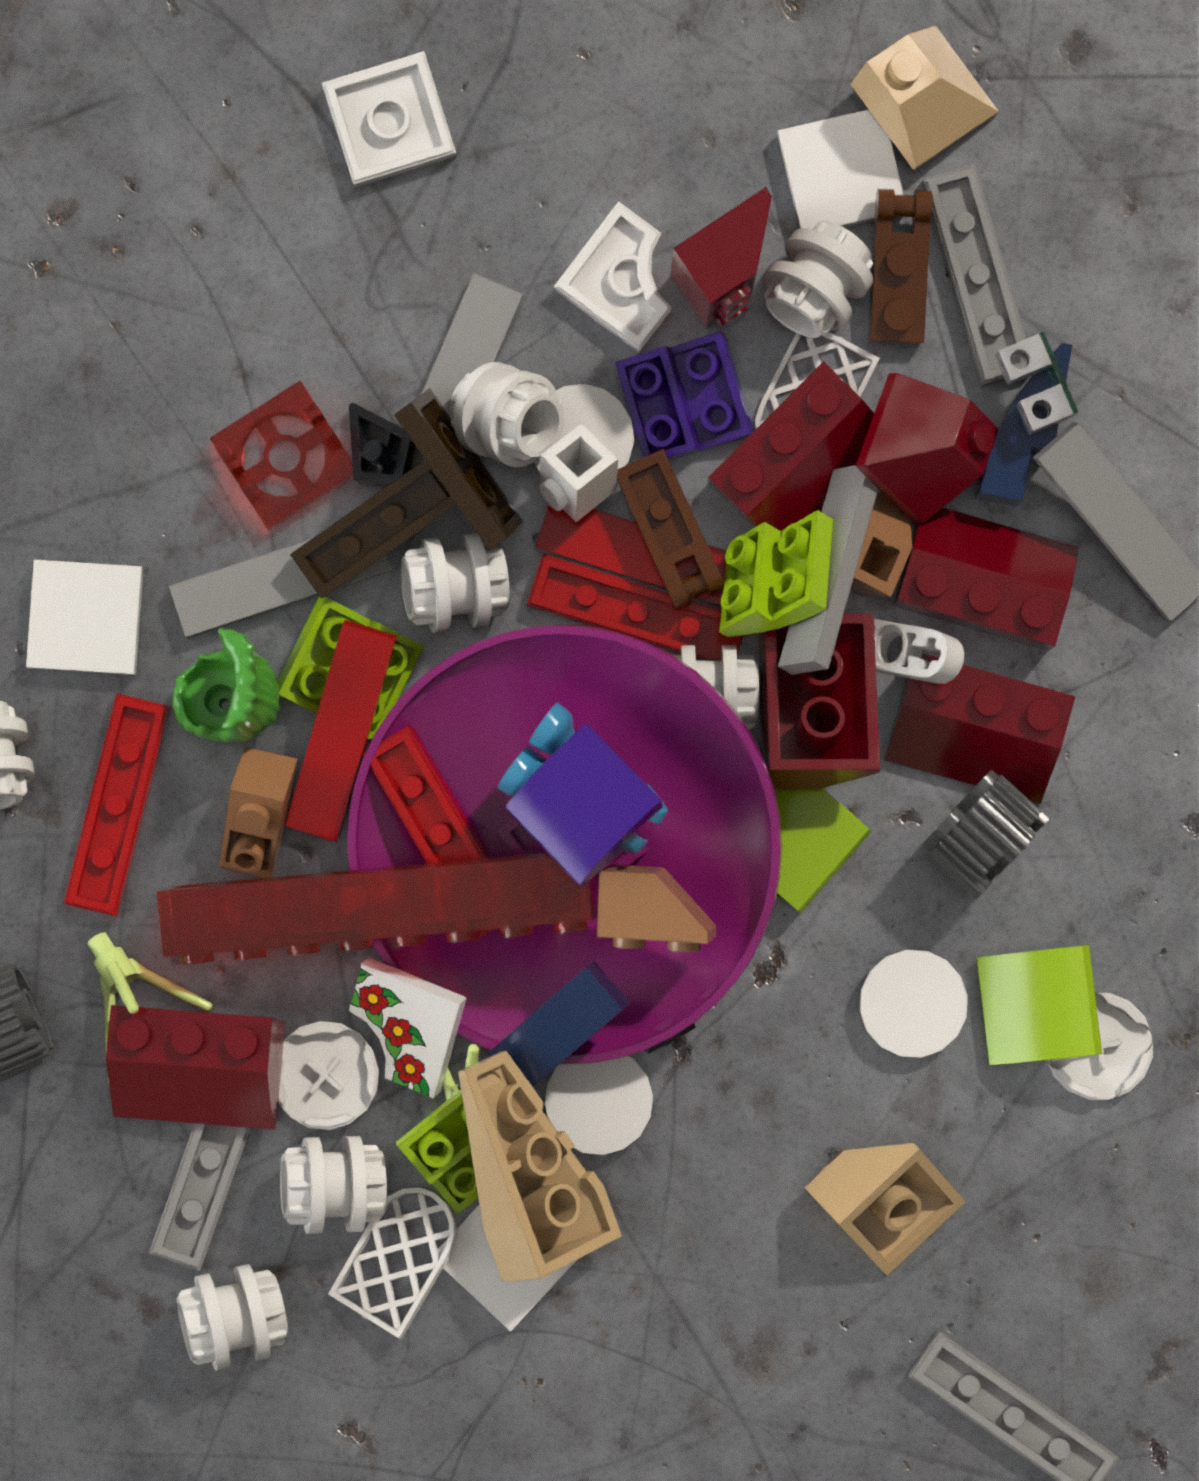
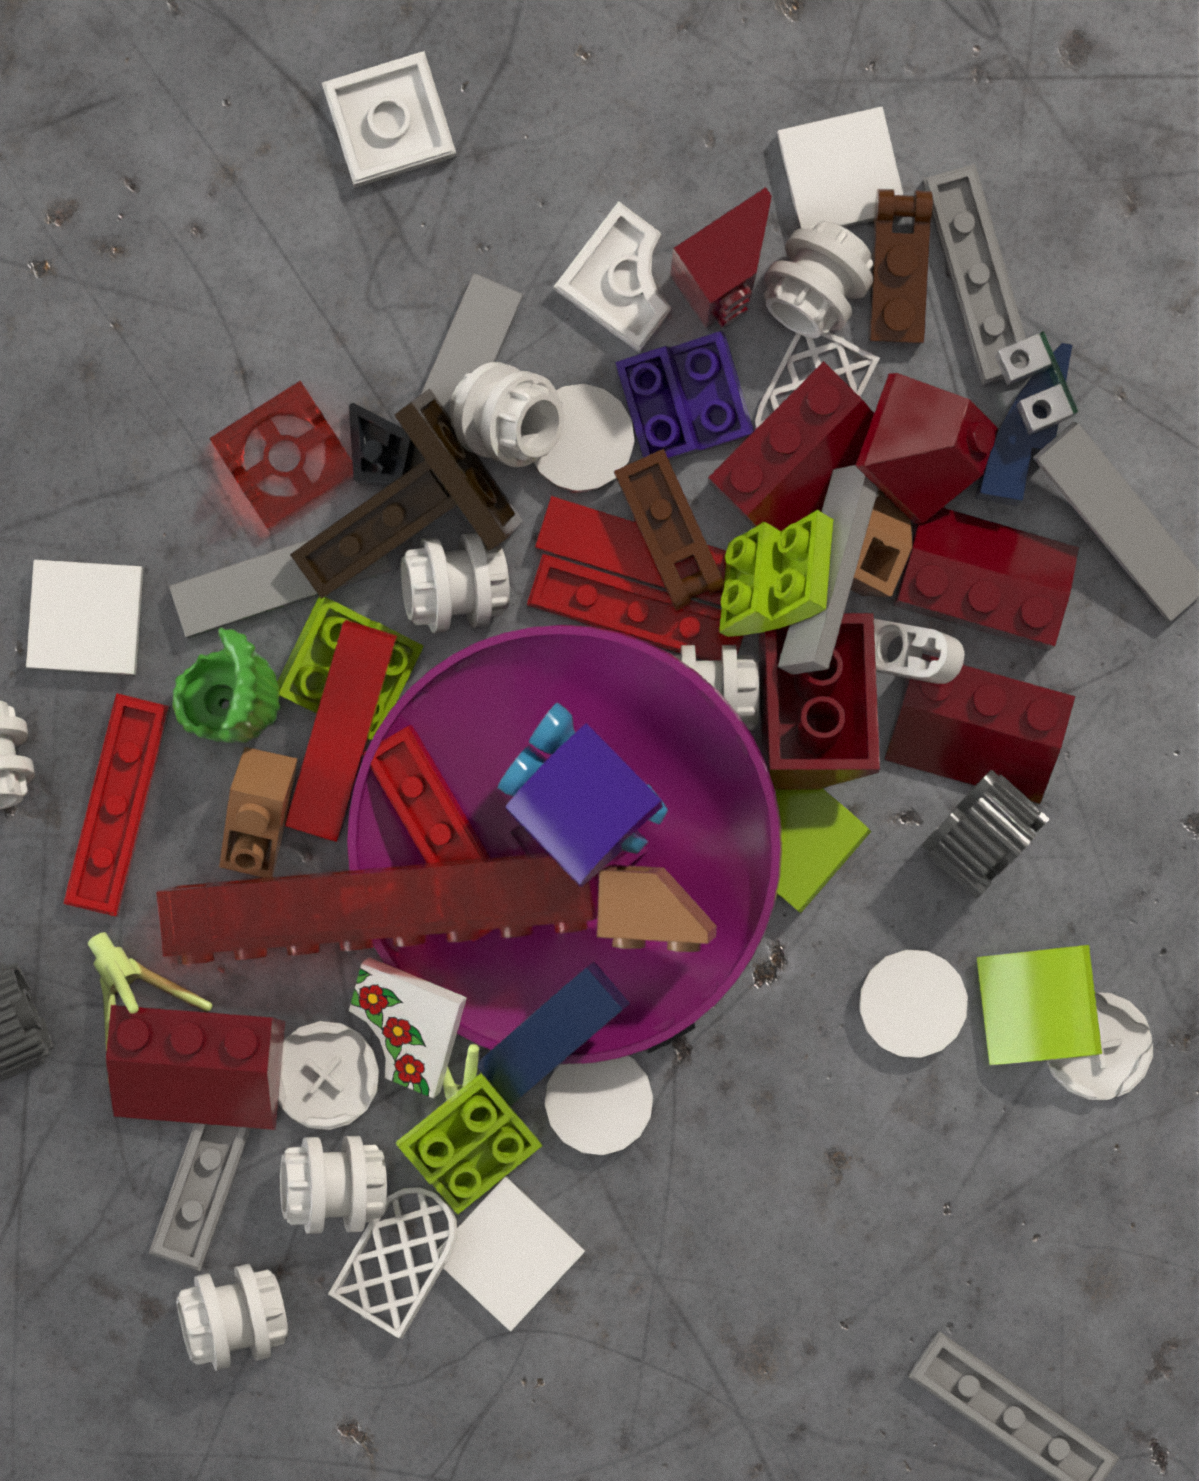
tan wedge [458,1051,622,1282] -> none
white brick [539,423,618,522] -> none
tan slope [804,1143,966,1276] -> none
tan slope [850,25,999,170] -> none

